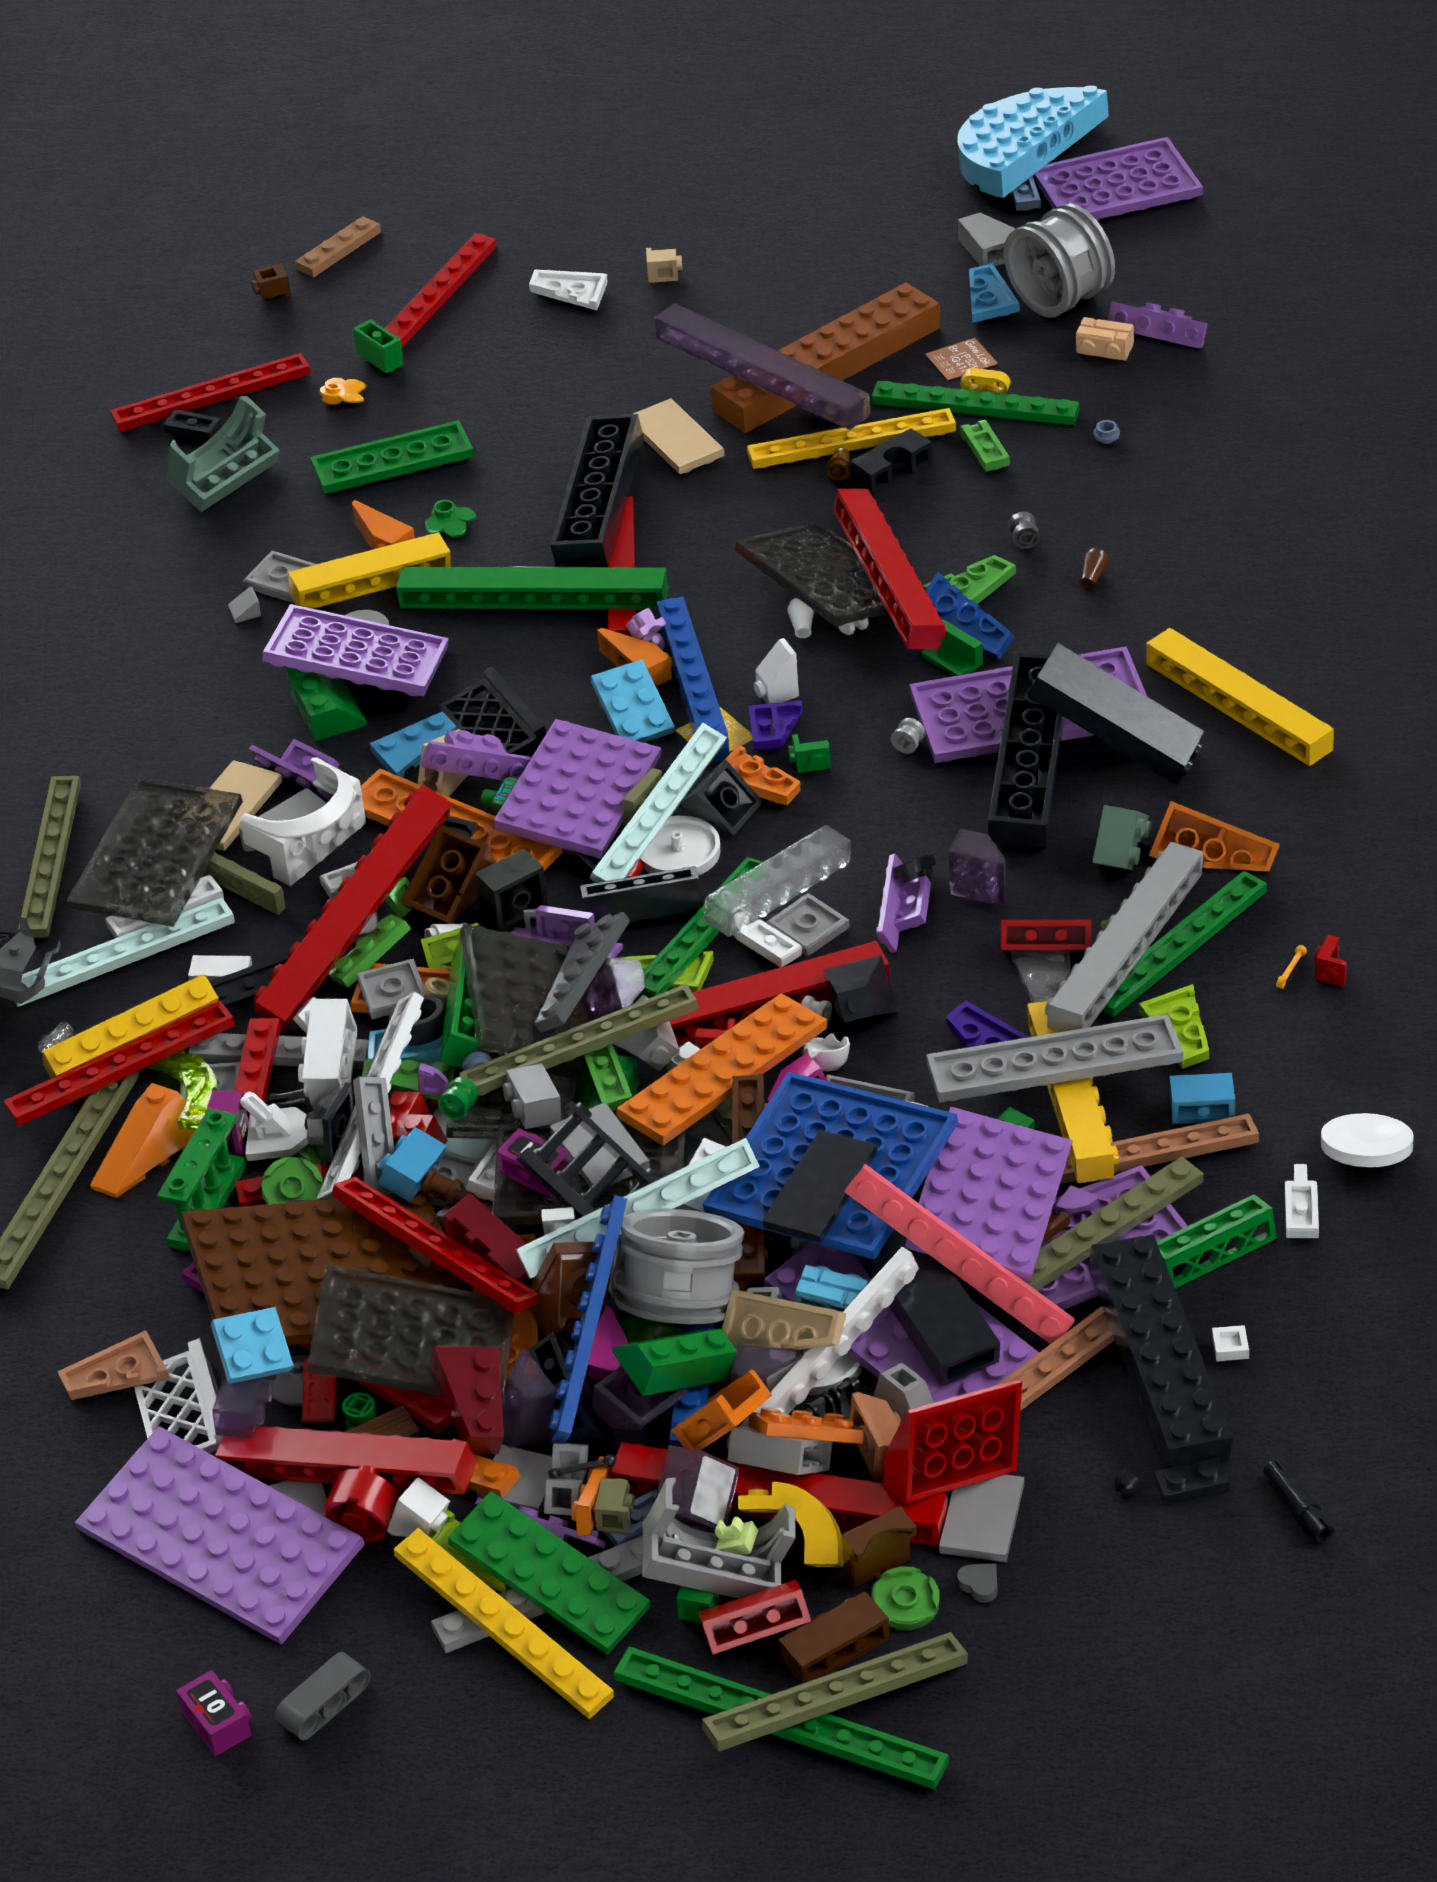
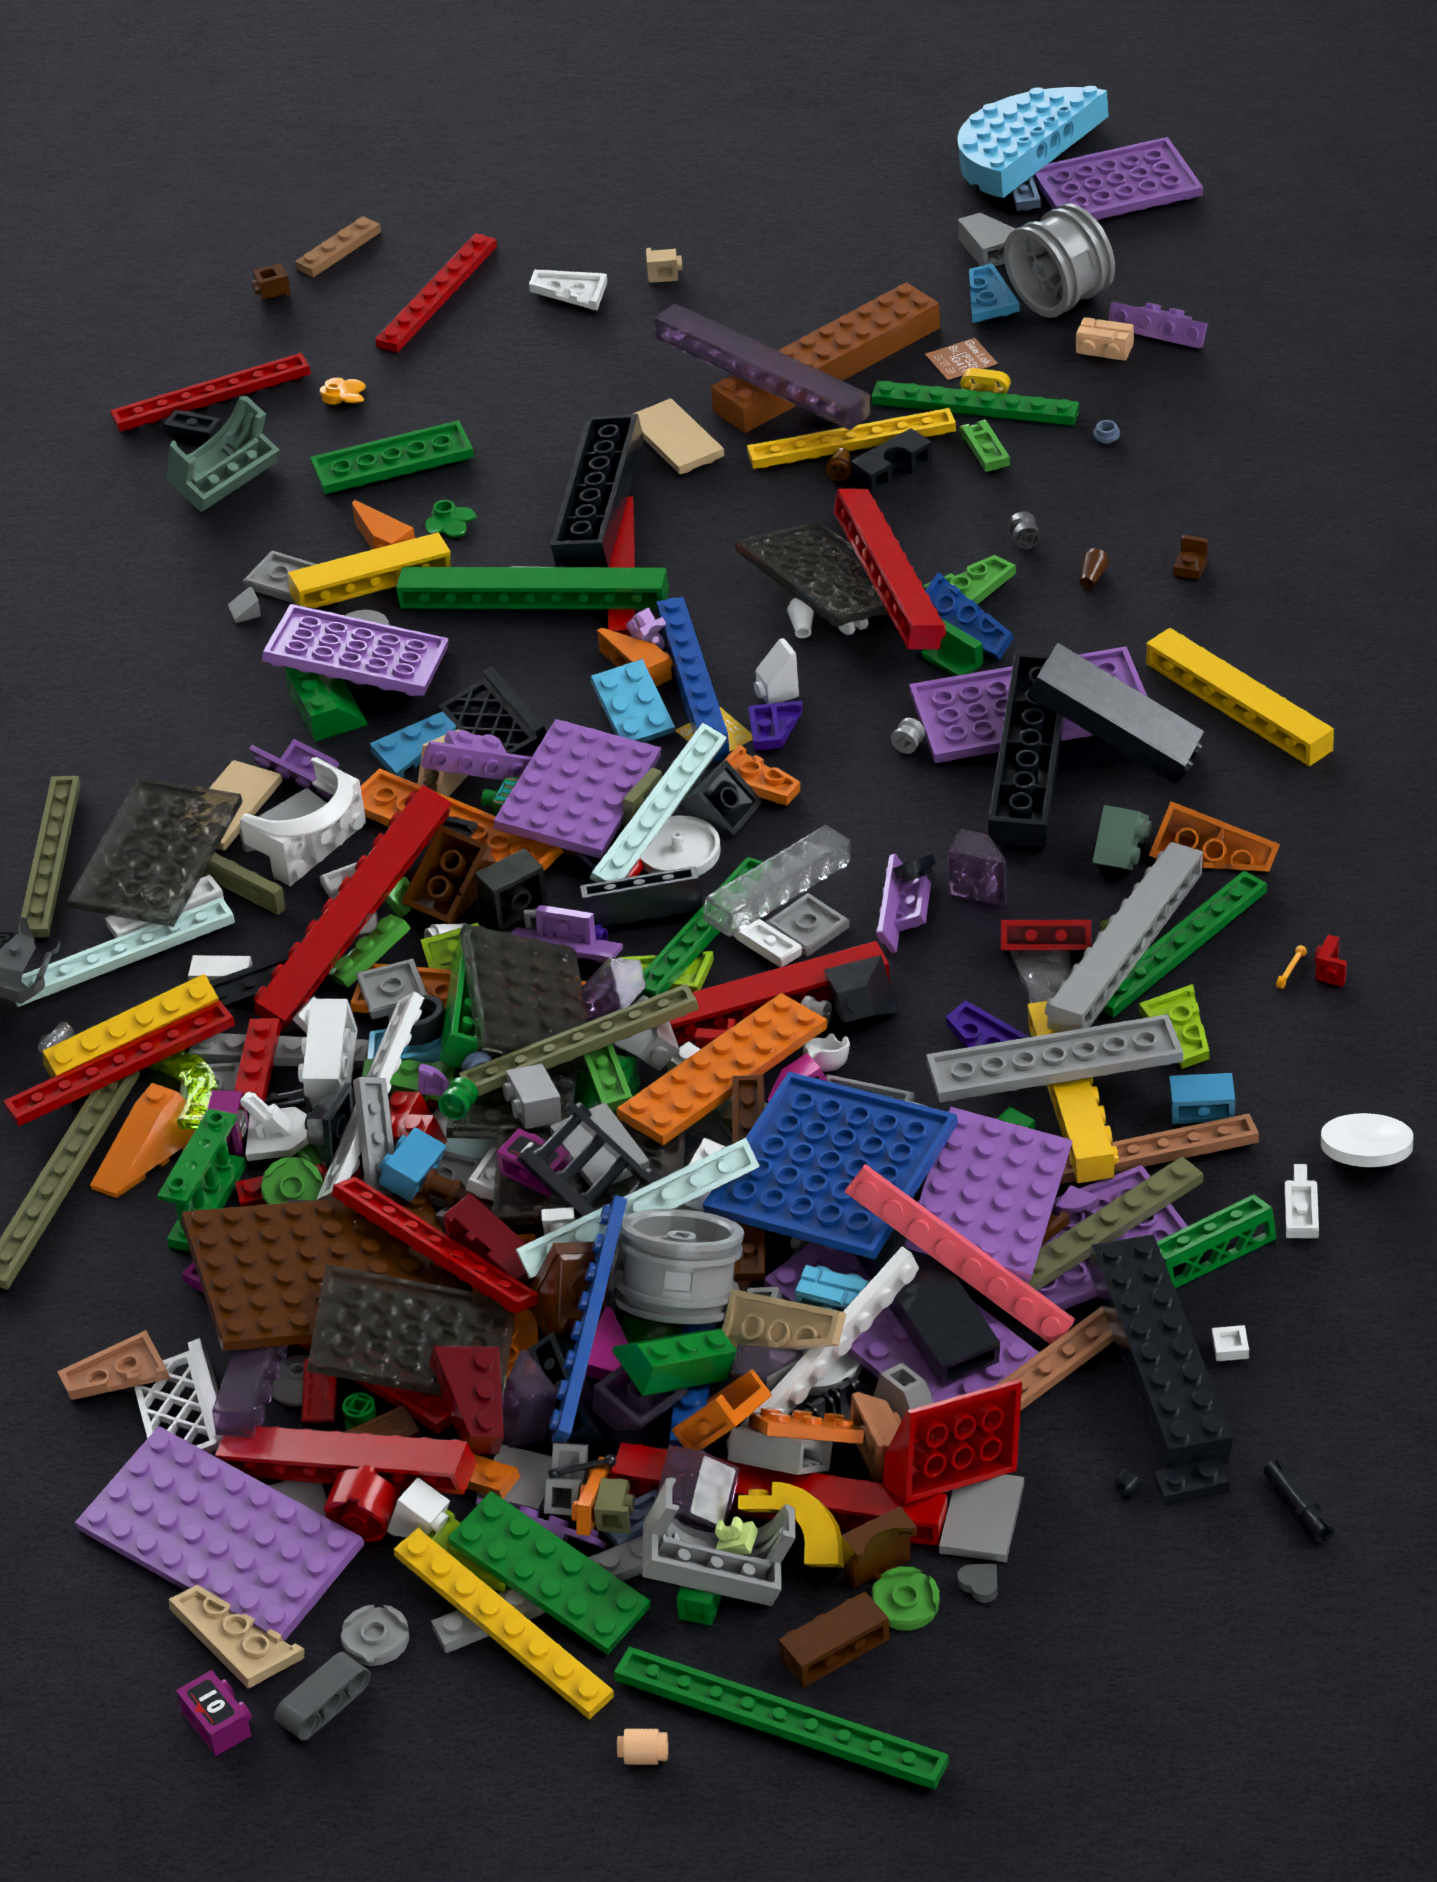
medium azure plate [211,1307,294,1384] -> none
green brick [352,320,404,373] -> none
tan tile [423,977,449,1005] -> none
dark grey wing [534,912,630,1033] -> none
red brick [698,1580,811,1654] -> none
olive plate [702,1632,968,1752] -> none
black tile [762,1130,878,1243] -> none
green bracket [788,734,831,773] -> none
none -> tan wing [169,1585,304,1689]
none -> light grey tile [341,1605,409,1666]
none -> light nougat brick [617,1729,668,1765]
none -> reddish brown bracket [1173,535,1208,580]

